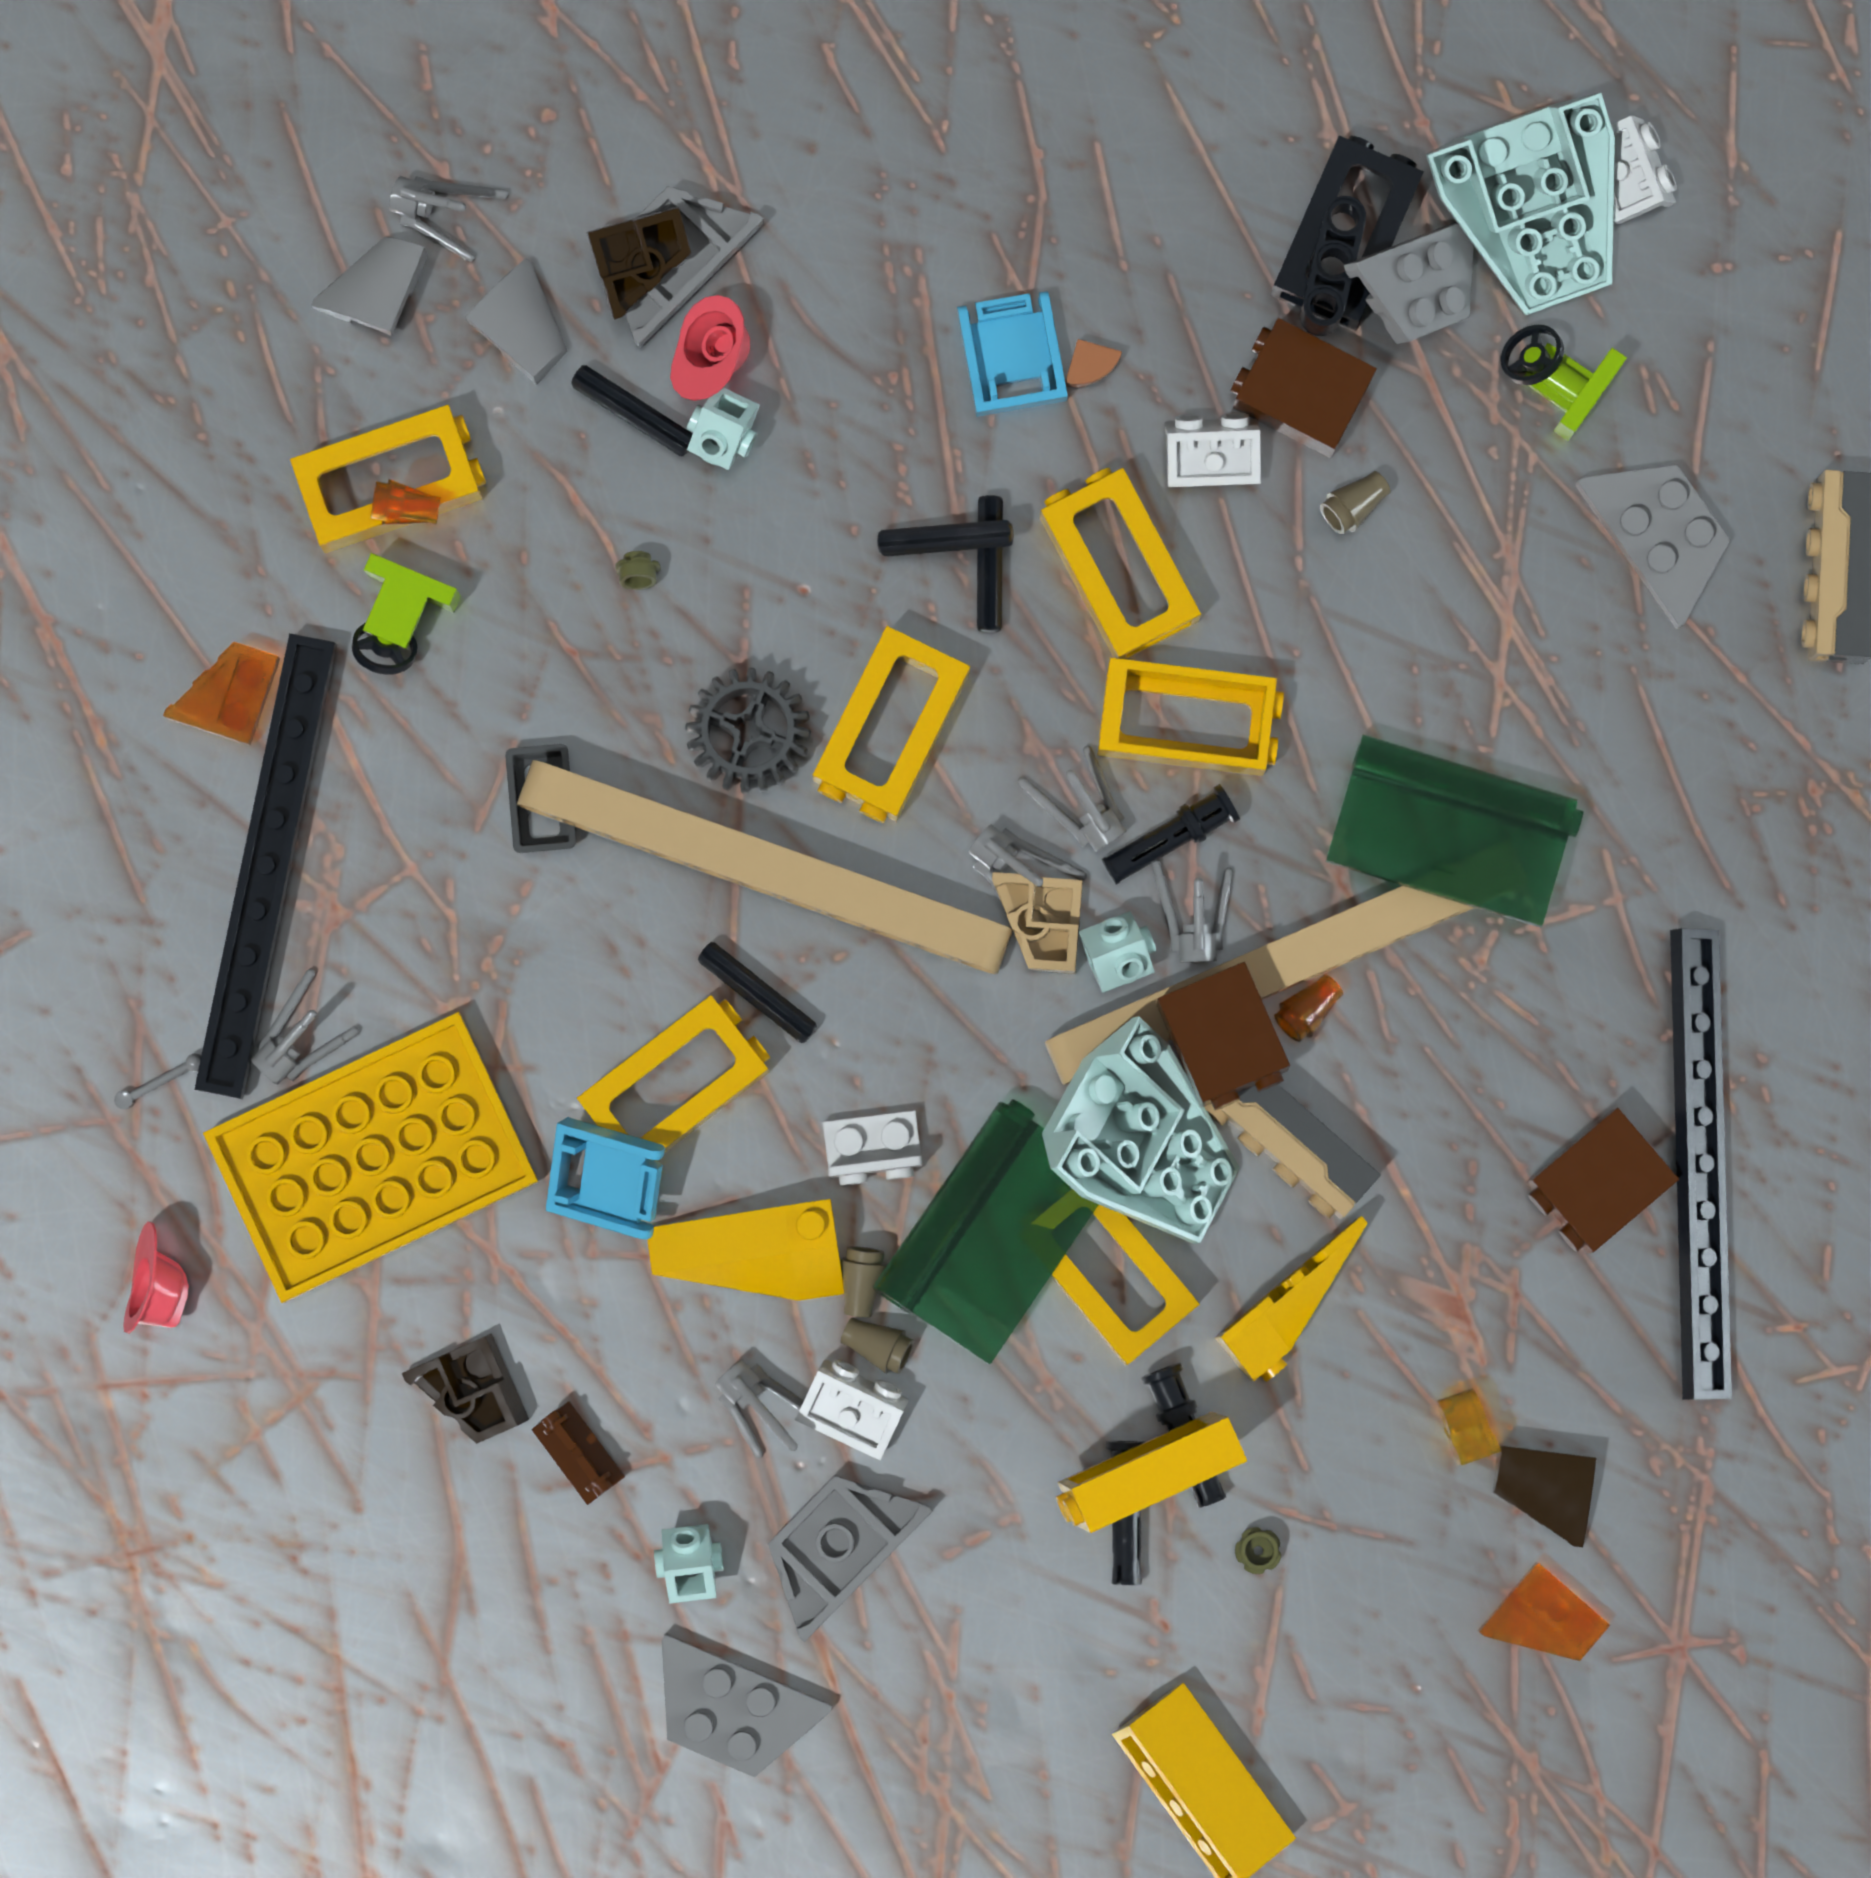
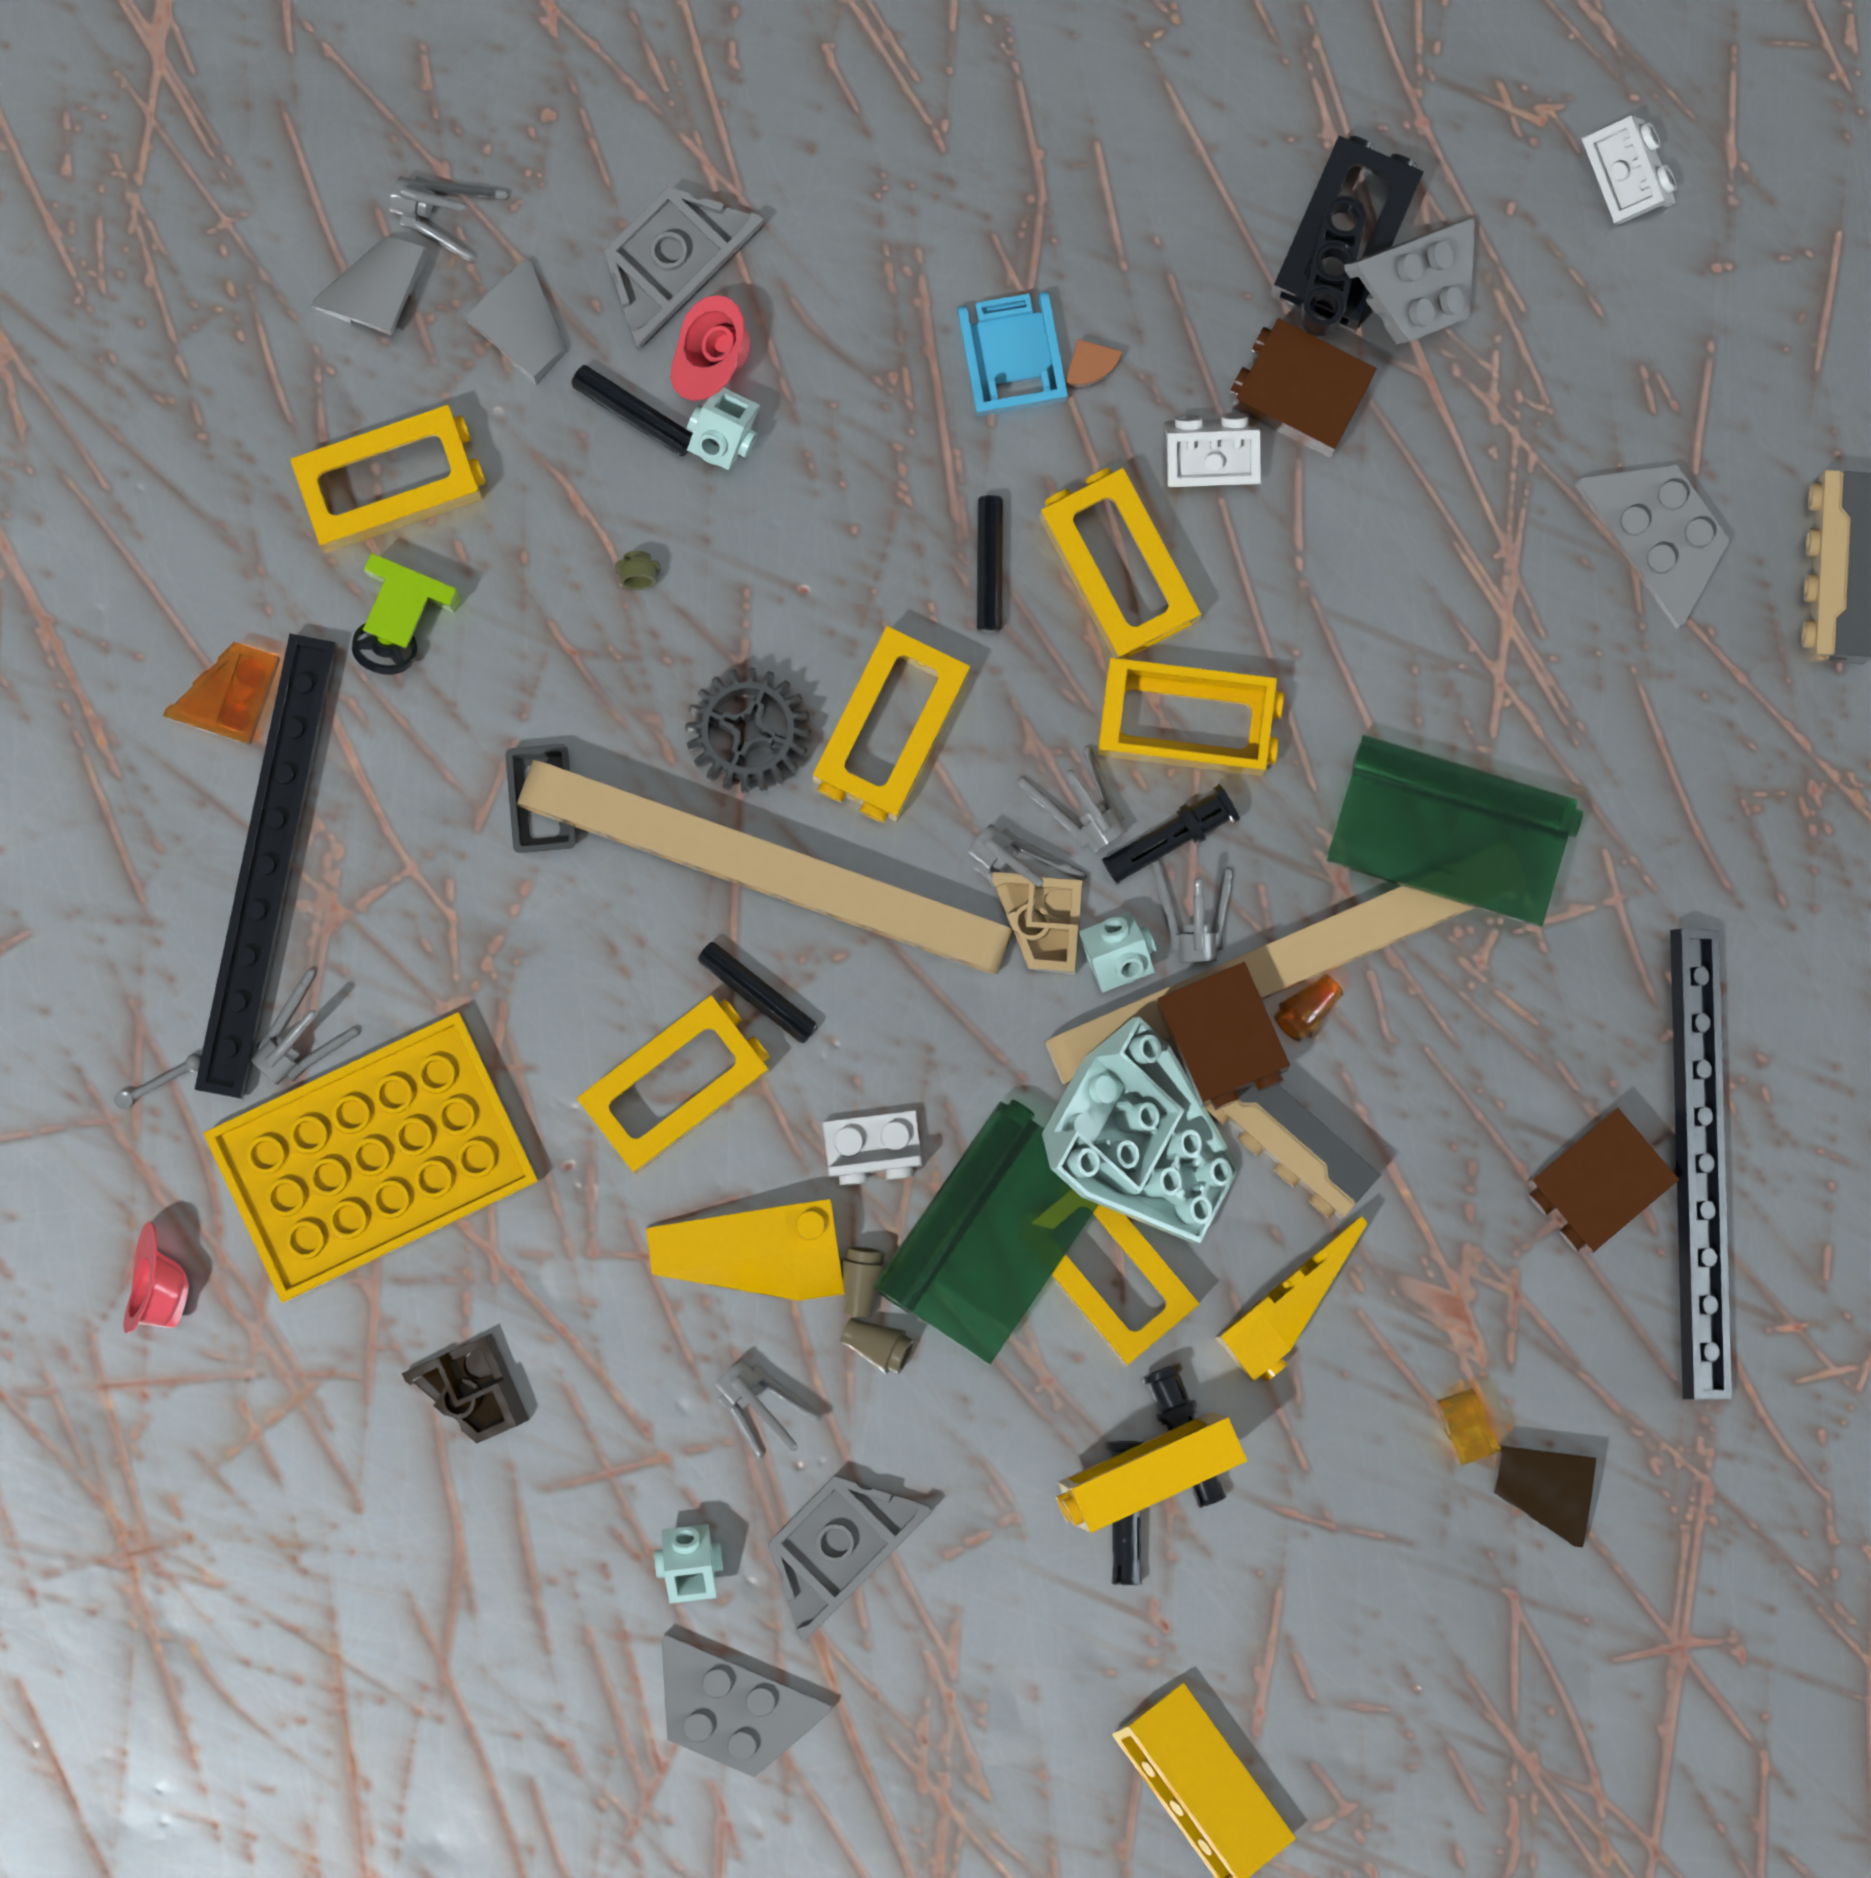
clear orange cone [370,479,441,525] -> none
reddish brown hinge [531,1401,625,1505] -> none
medium azure container [545,1117,665,1239] -> none
dark brown slope [586,206,691,320] -> none
white bracket [795,1360,909,1461] -> none
black axle [877,520,1014,556] -> none
olive plate [1235,1527,1281,1574] -> none
dark tan cone [1320,471,1391,534] -> none
light aqua wedge [1426,92,1615,315] -> none
clear orange wing [1477,1562,1610,1661] -> none
lime piece [1501,324,1627,441] -> none

